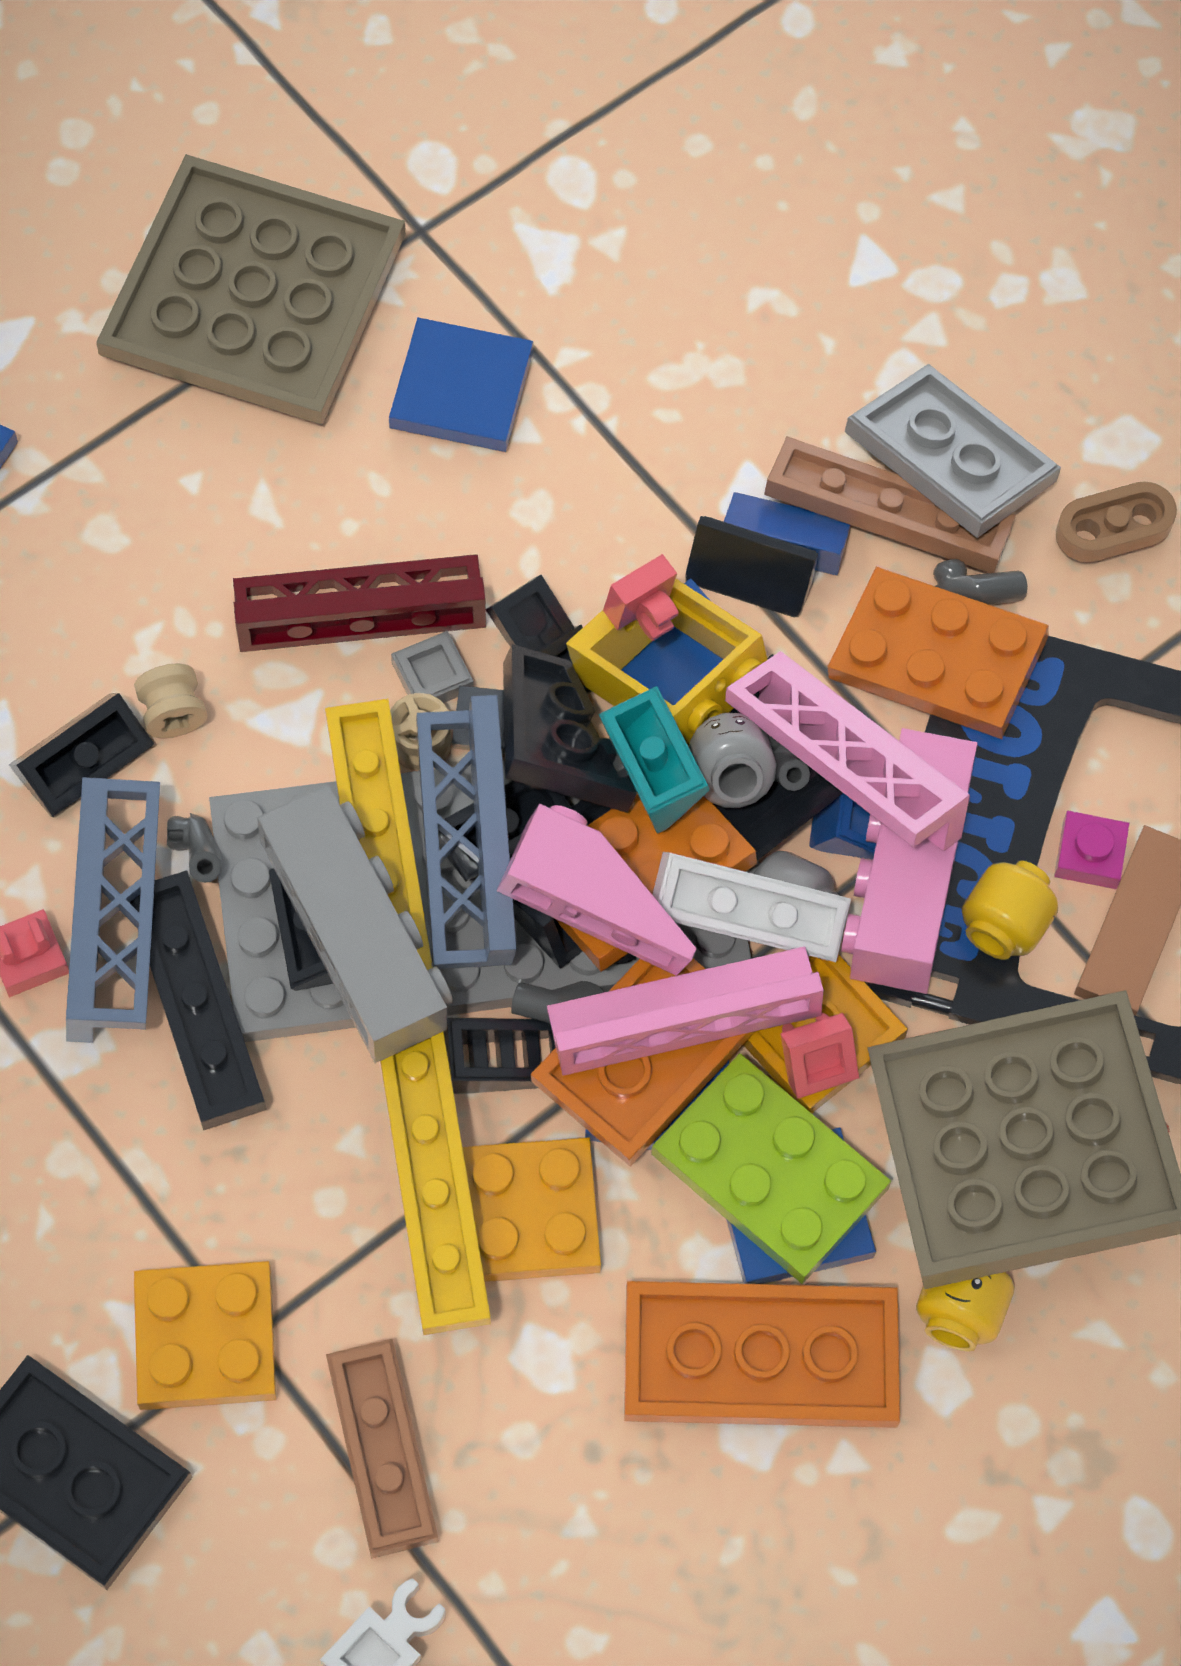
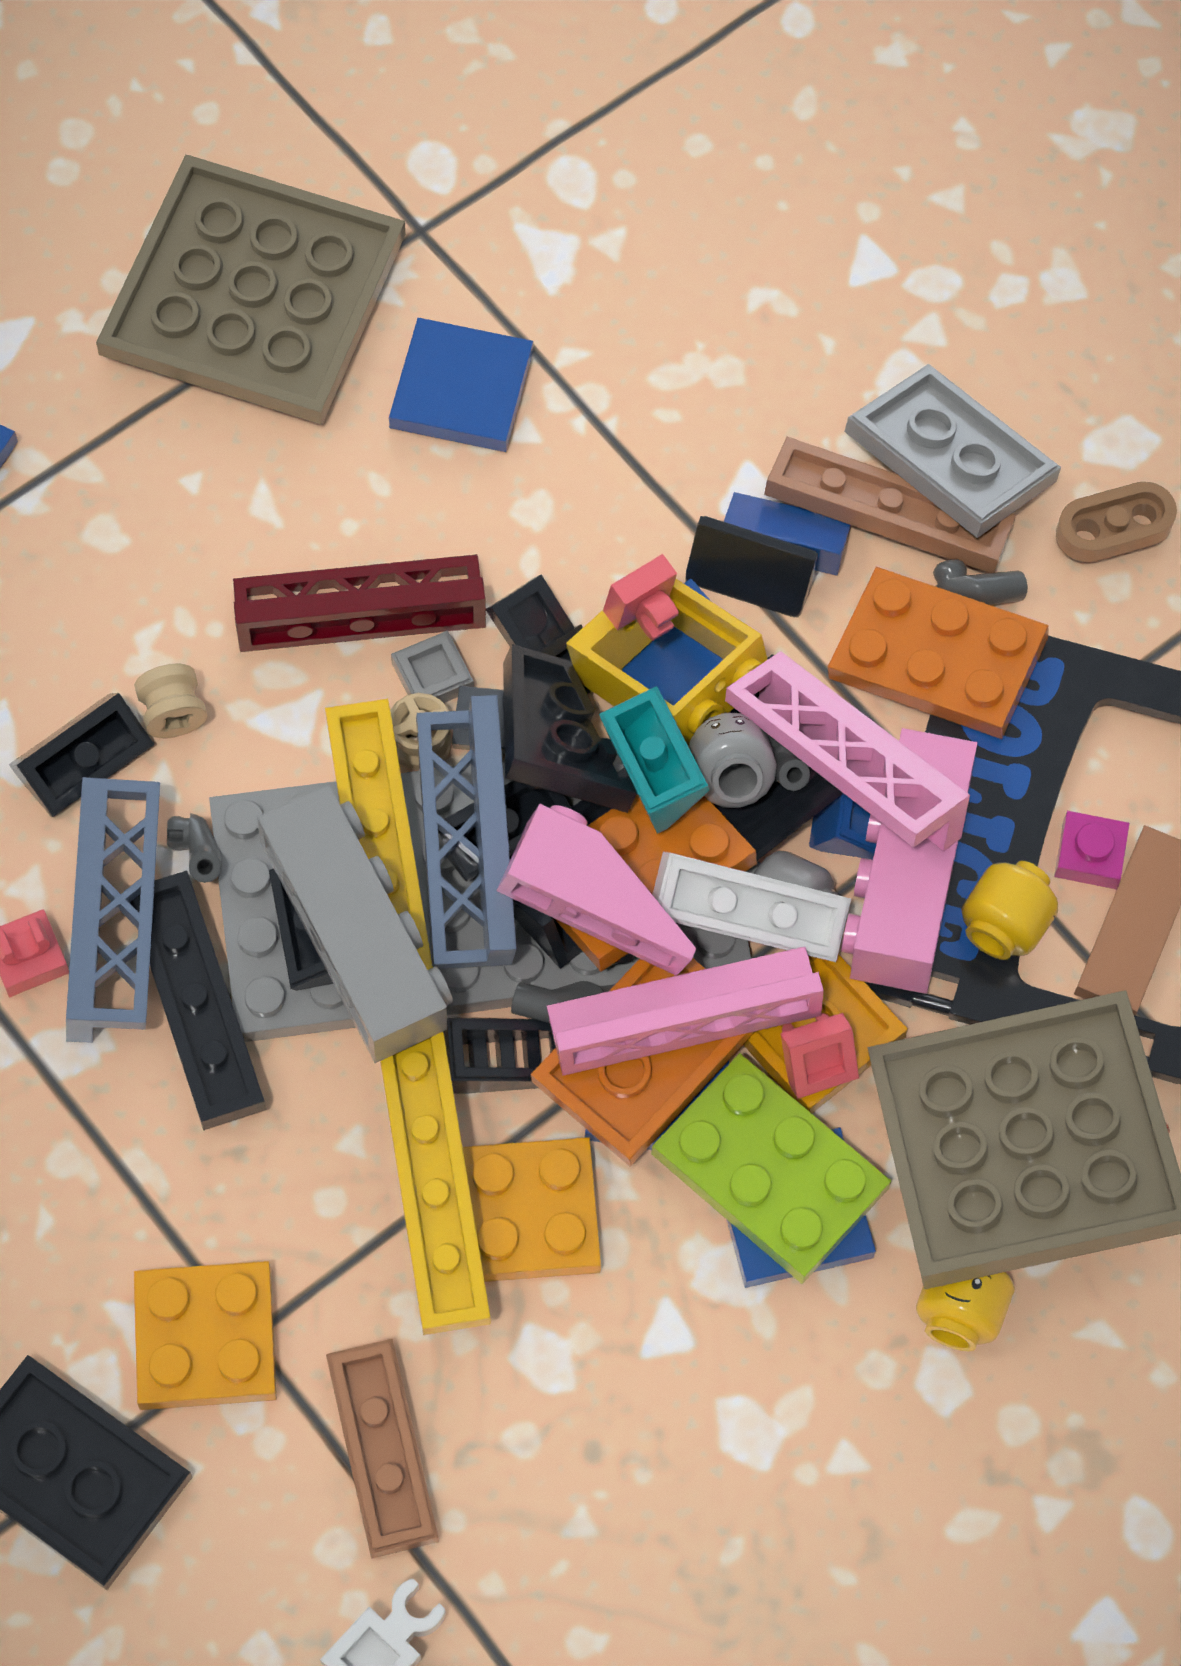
orange plate [624,1281,900,1428] -> none

